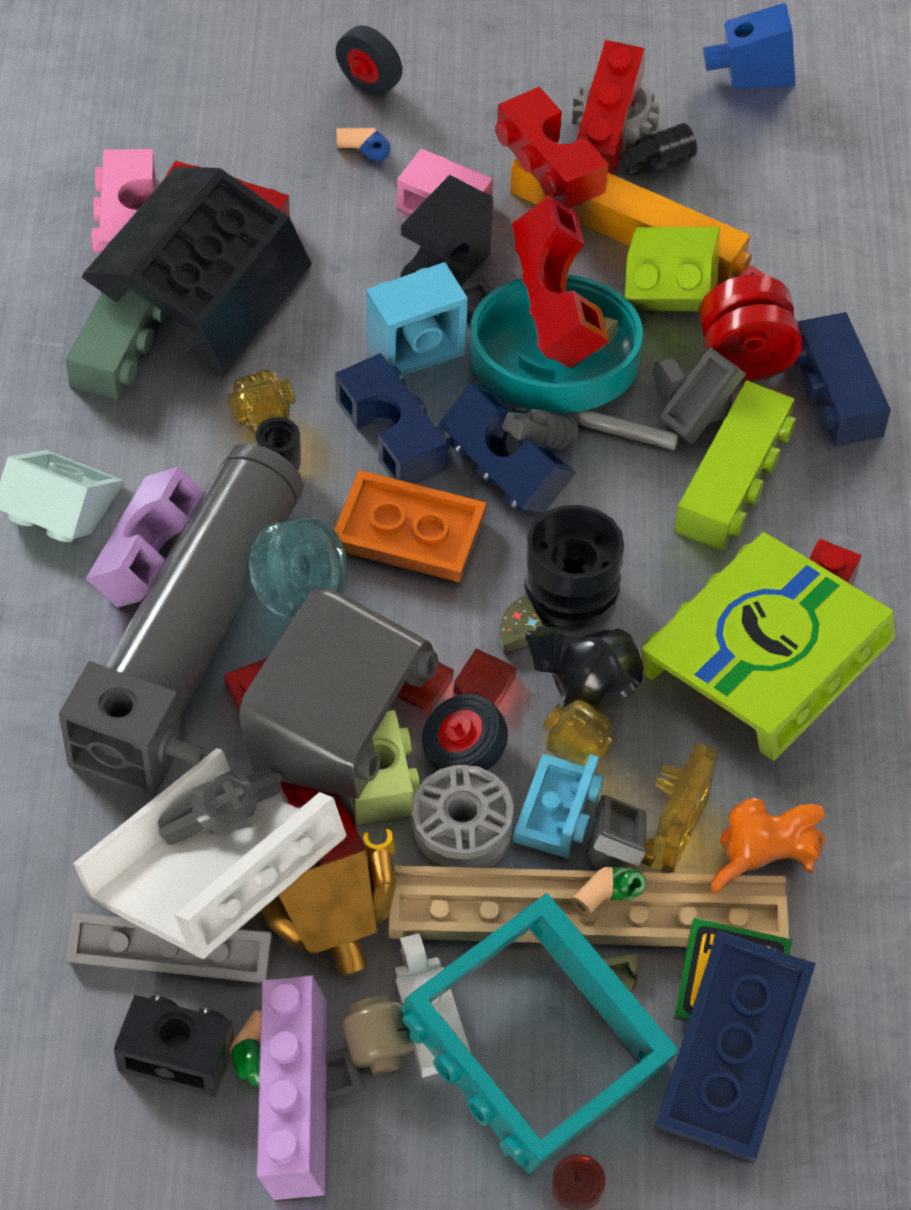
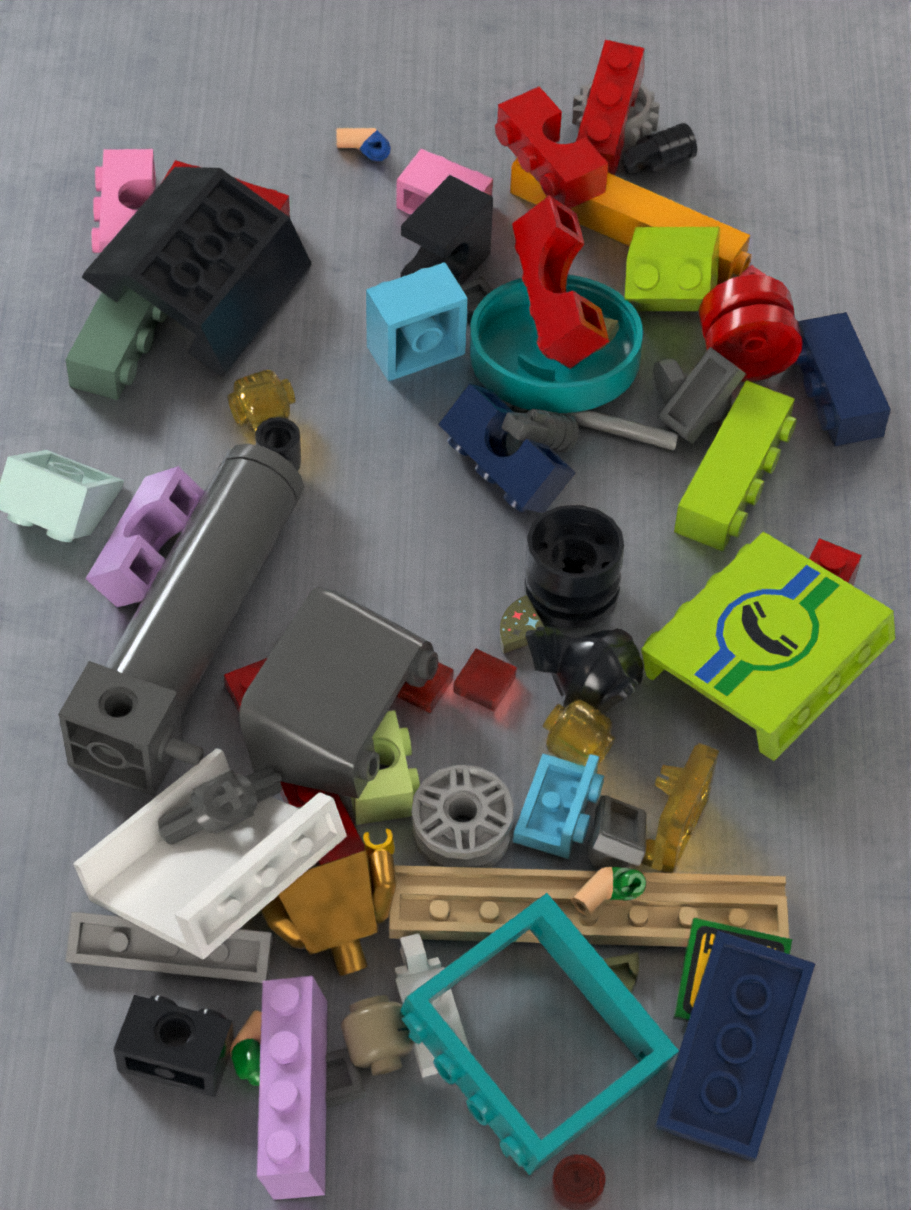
clear light blue wheel [248,516,348,618] -> none
orange plate [330,470,487,583] -> none
dark blue arch [335,353,450,484] -> none
black wheel [336,25,403,96] -> none
black wheel [422,694,508,770] -> none
blue torso [703,3,795,89] -> none
orange animal [710,798,826,893] -> none

